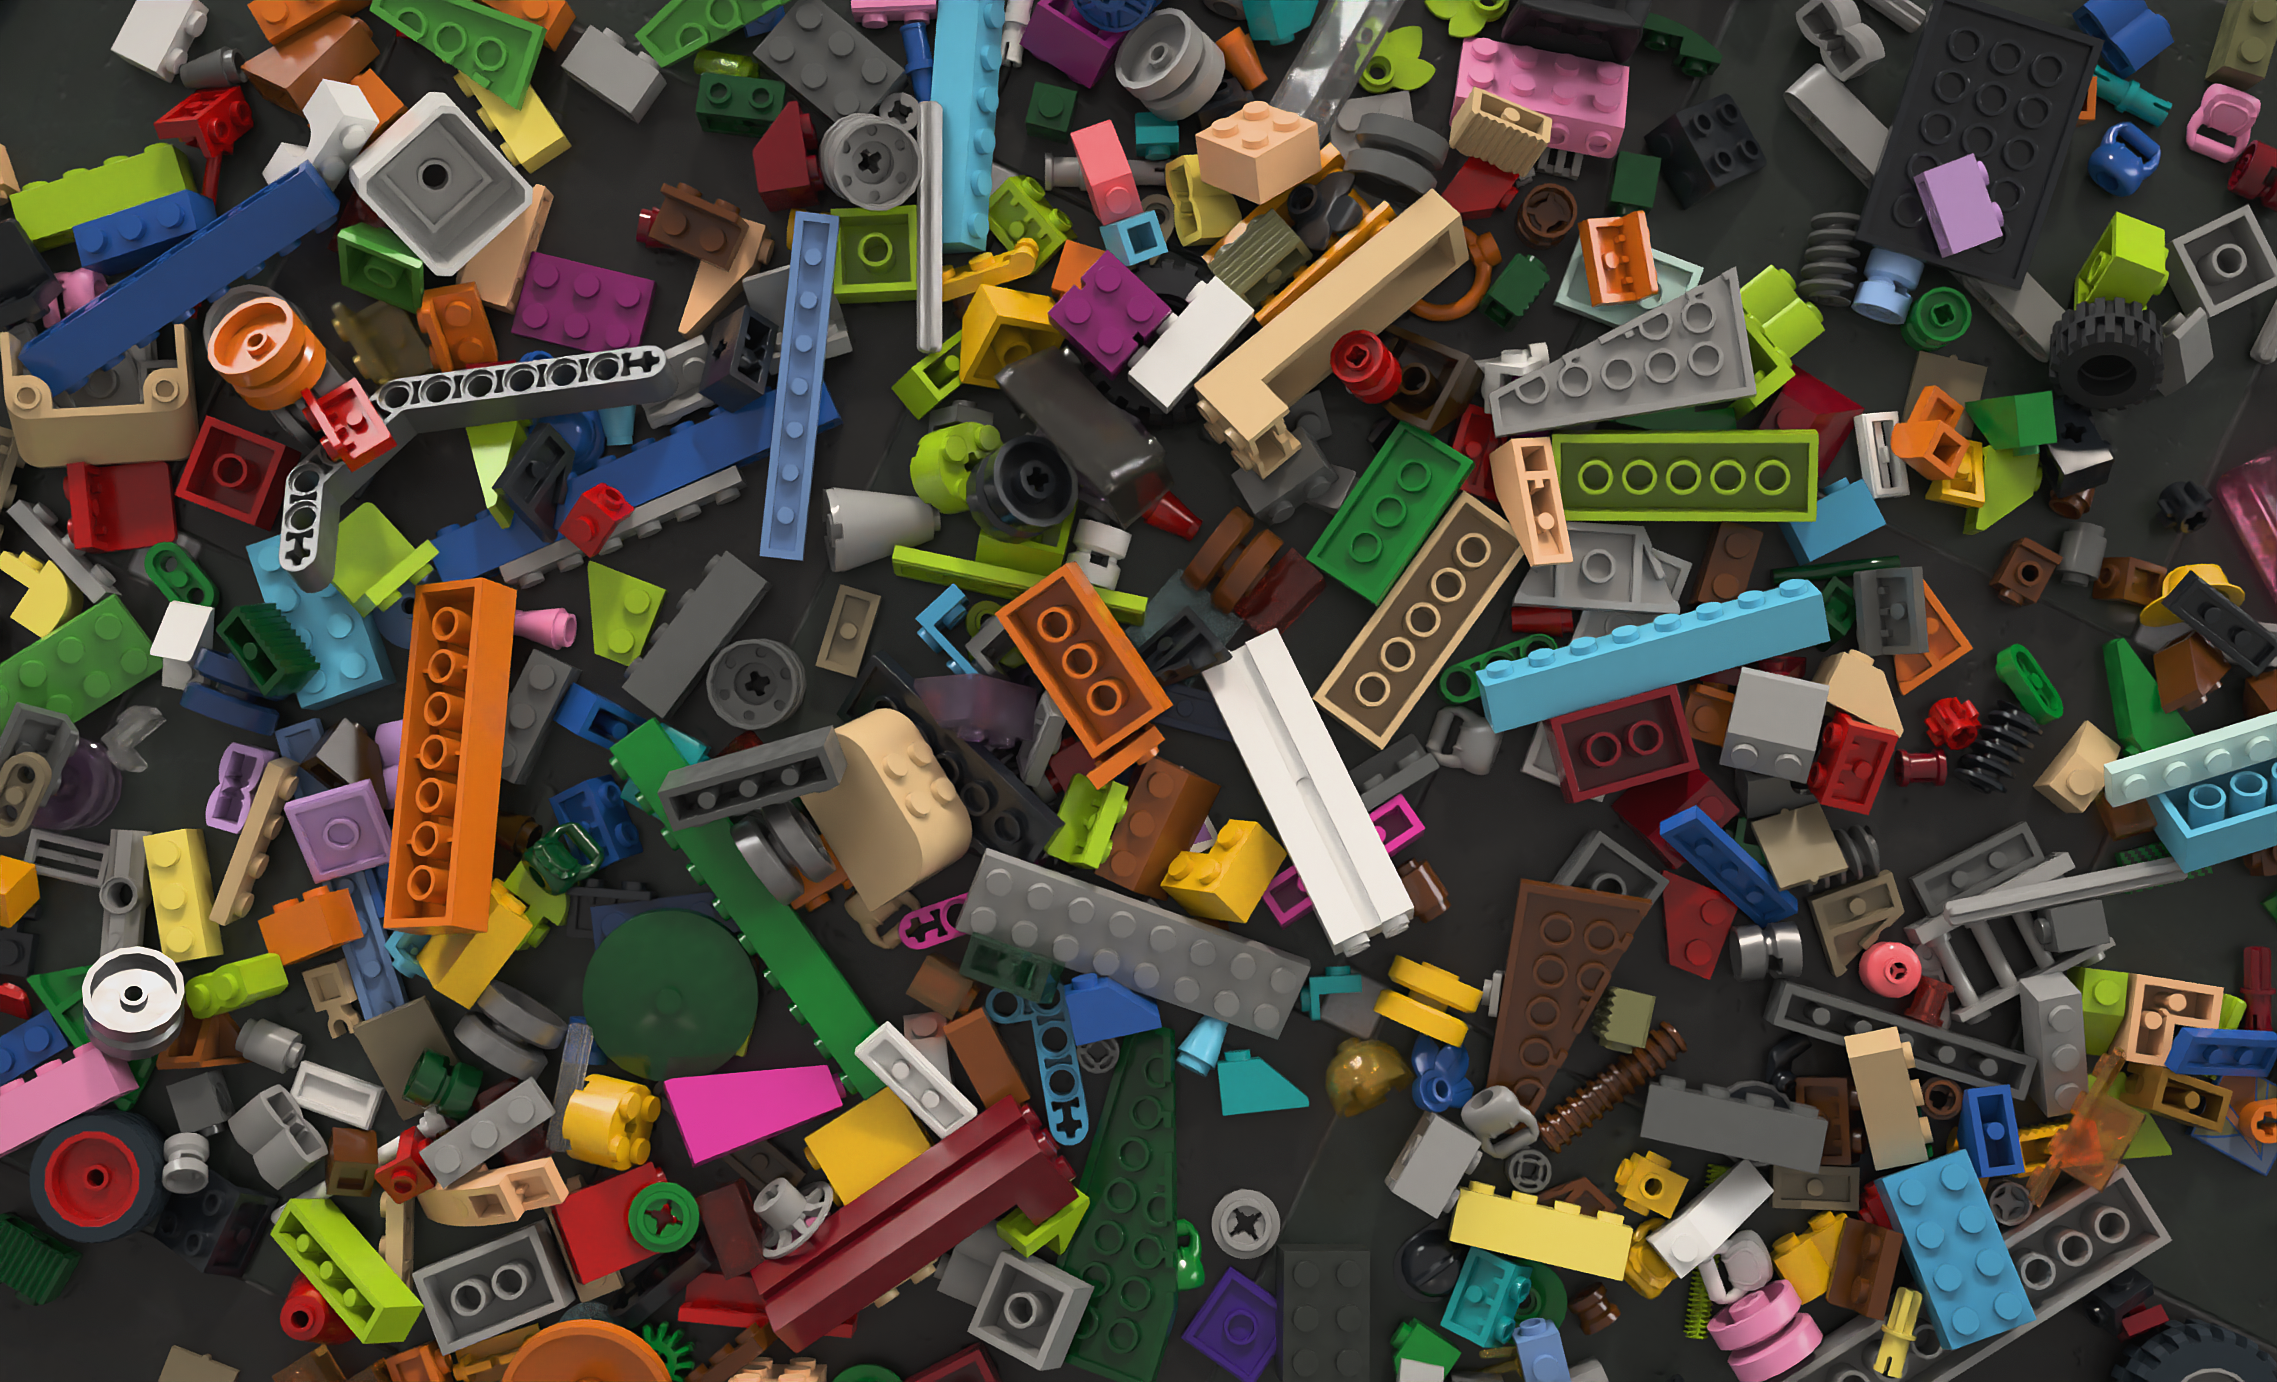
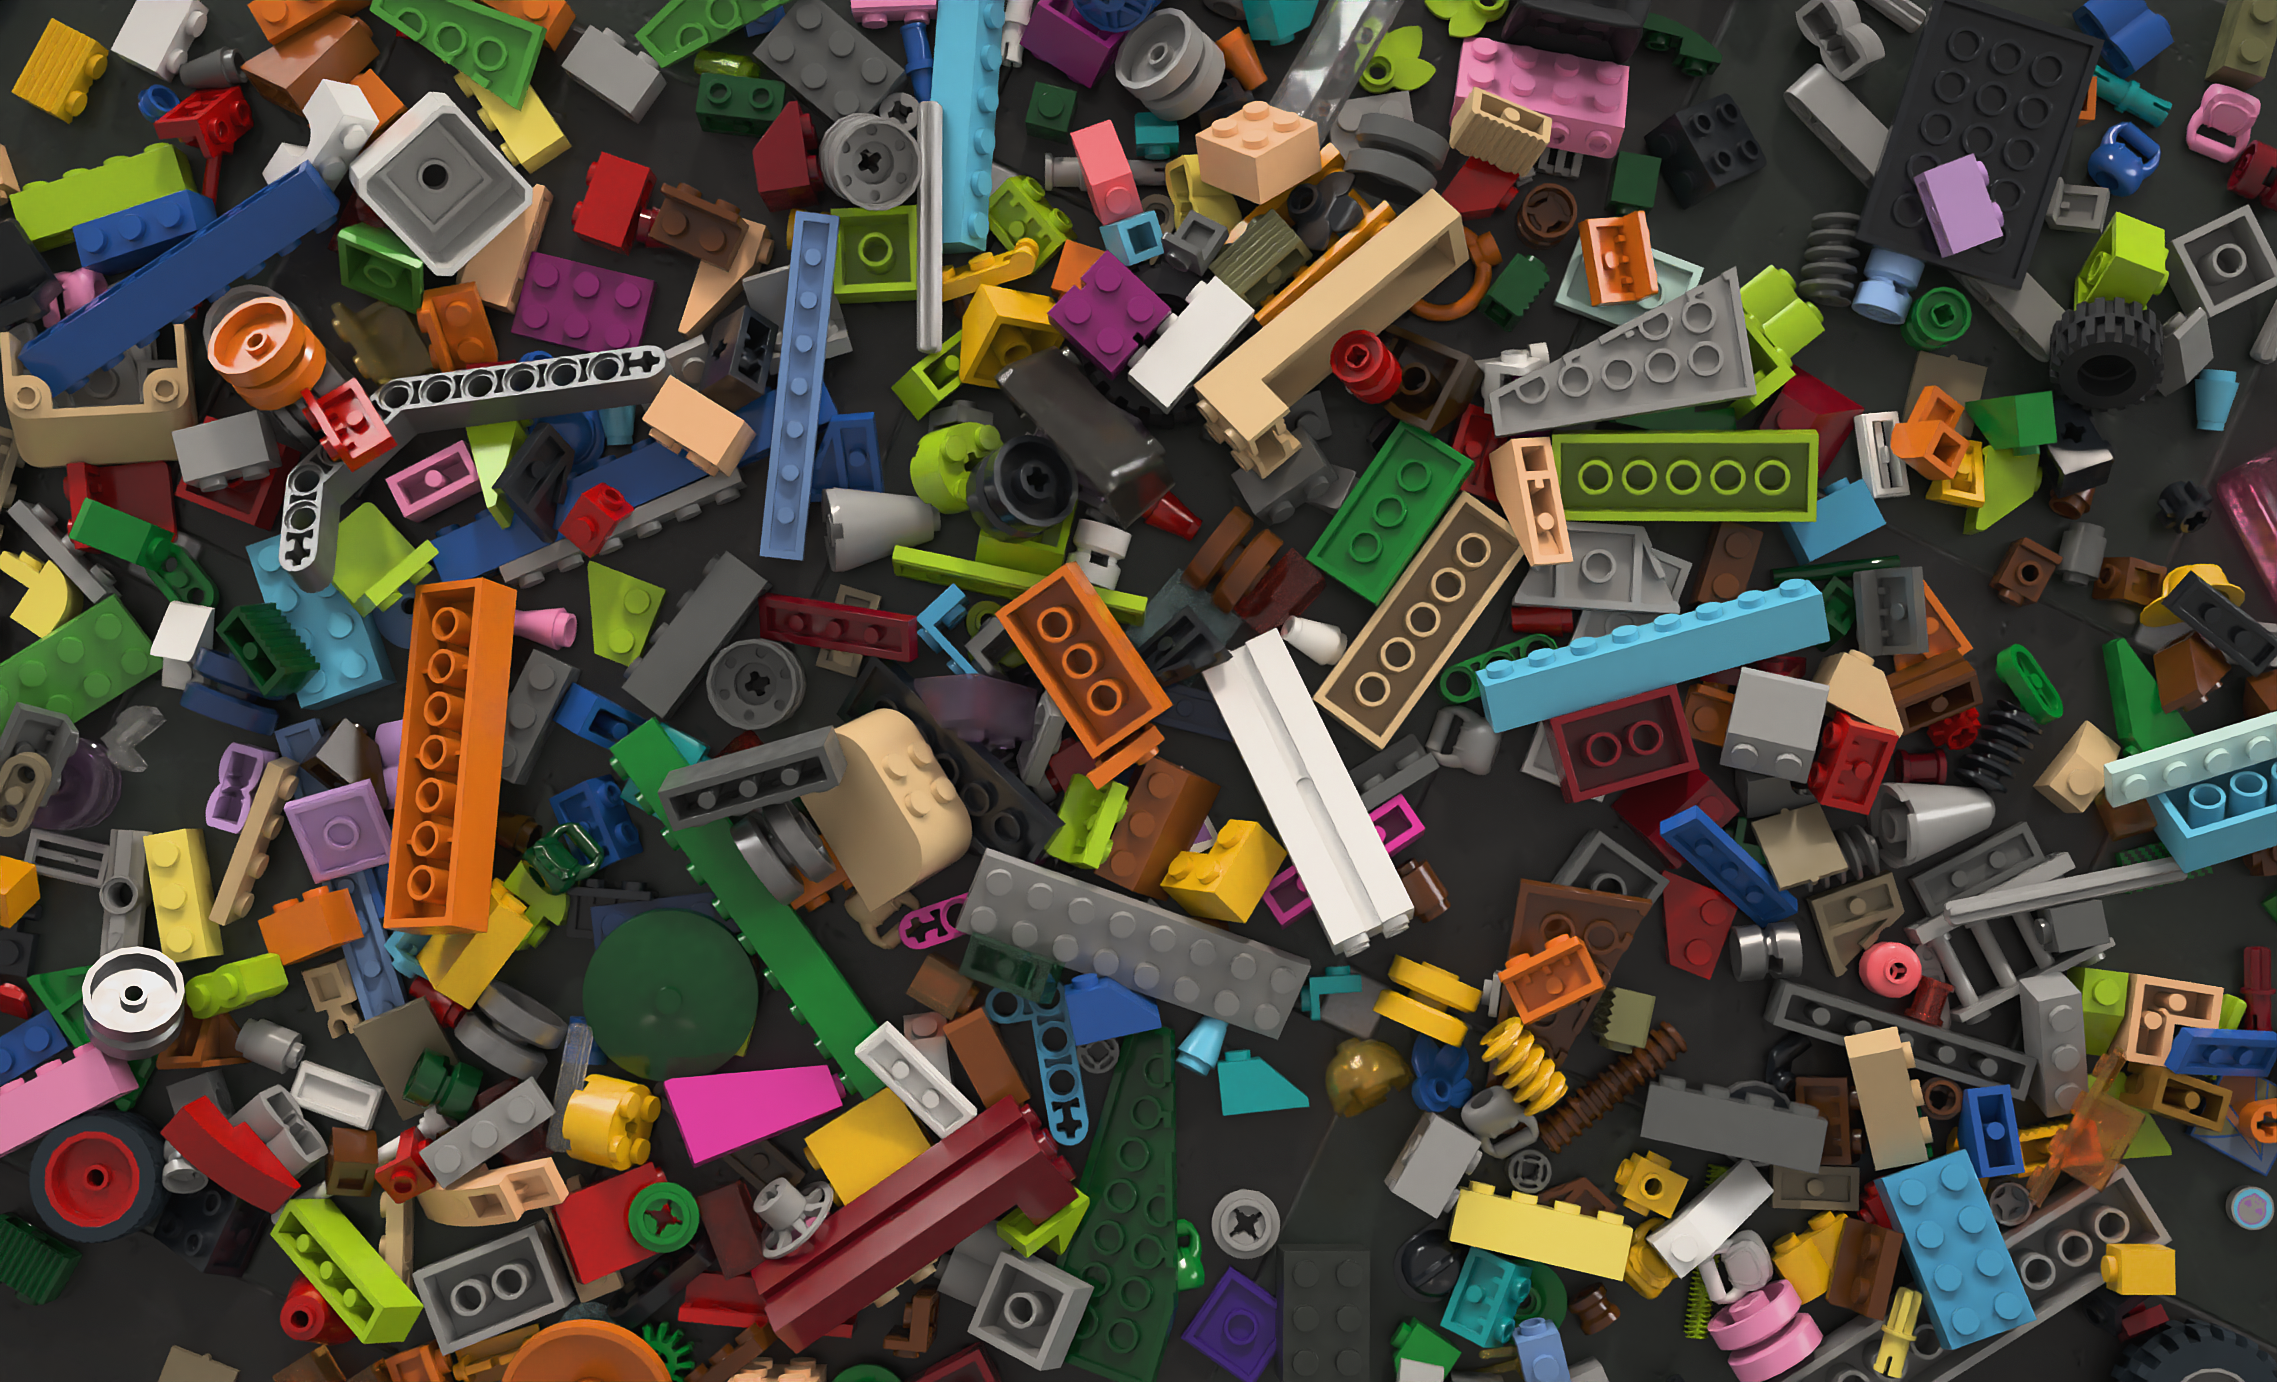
none -> yellow brick [11,18,109,124]
none -> green slope [68,497,174,572]
none -> blue plate [138,85,180,123]
none -> red slope [160,1095,301,1214]
none -> light grey brick [172,410,282,492]
none -> bright pink brick [385,440,482,523]
none -> red cone [409,976,476,1030]
none -> red brick [571,152,657,256]
none -> light nougat brick [642,375,757,477]
none -> dark red plate [758,592,918,663]
none -> blue wing [810,412,885,502]
none -> reddish brown bracket [883,1284,941,1358]
none -> dark grey bracket [1161,210,1229,276]
none -> white cone [1281,615,1347,665]
none -> yellow piece [1479,1016,1568,1117]
none -> orange bracket [1497,934,1606,1026]
none -> light grey cone [1867,782,1995,869]
none -> reddish brown brick [1885,648,1983,736]
none -> light grey bracket [2045,177,2110,234]
none -> yellow brick [2101,1244,2176,1295]
none -> medium azure cone [2195,369,2240,431]
none -> tile [2226,1185,2274,1230]

